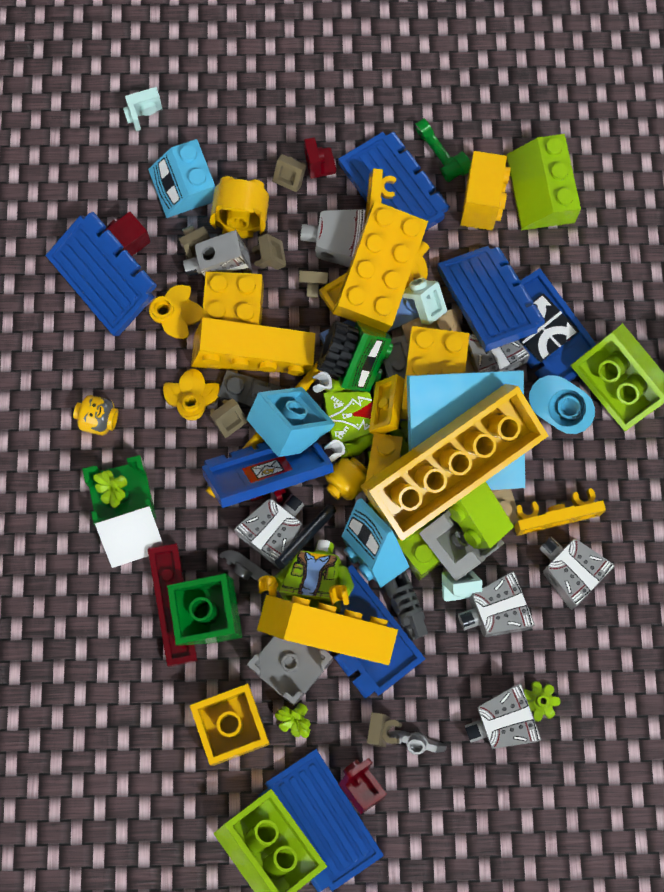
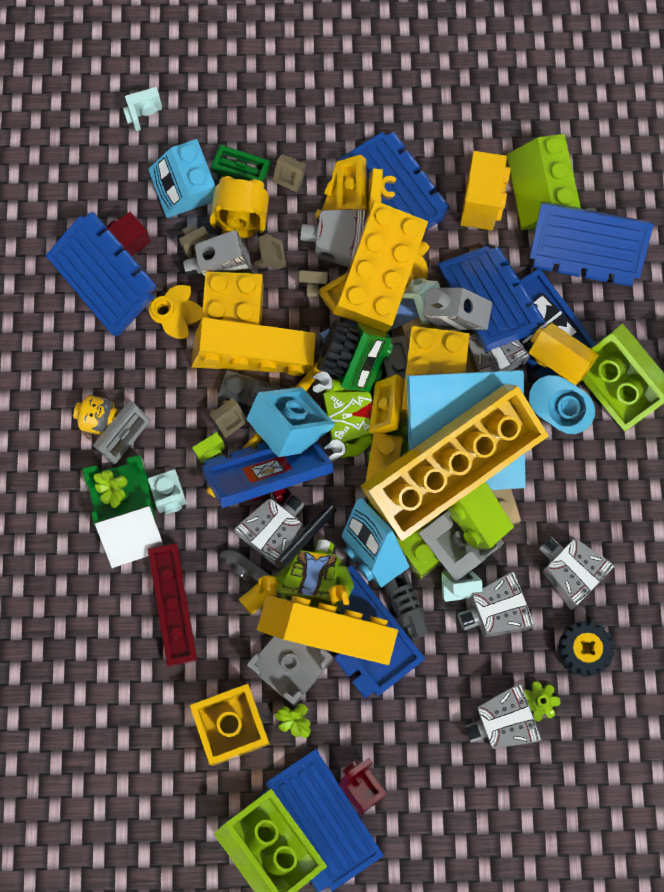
yellow plate [163,368,220,421] -> none
green slope [167,573,243,646] -> none
dark red bracket [304,137,336,179] -> none
yellow head [325,457,367,500] -> none
dark tan tile [367,712,402,748] -> none
flat silver piece [389,730,447,755] -> none
green brick [415,118,471,182] -> none
yellow plate [514,488,606,536] -> none
none -> light grey tile [92,401,151,465]
none -> light aqua bracket [148,469,187,514]
none -> lime plate [192,432,225,464]
none -> green tile [210,144,271,183]
none -> yellow hinge [238,583,269,615]
none -> yellow wing [315,154,367,220]
none -> light grey torso [423,288,492,330]
none -> blue hinge [529,201,654,287]
none -> yellow brick [529,323,599,386]
none -> black wheel [557,621,615,677]

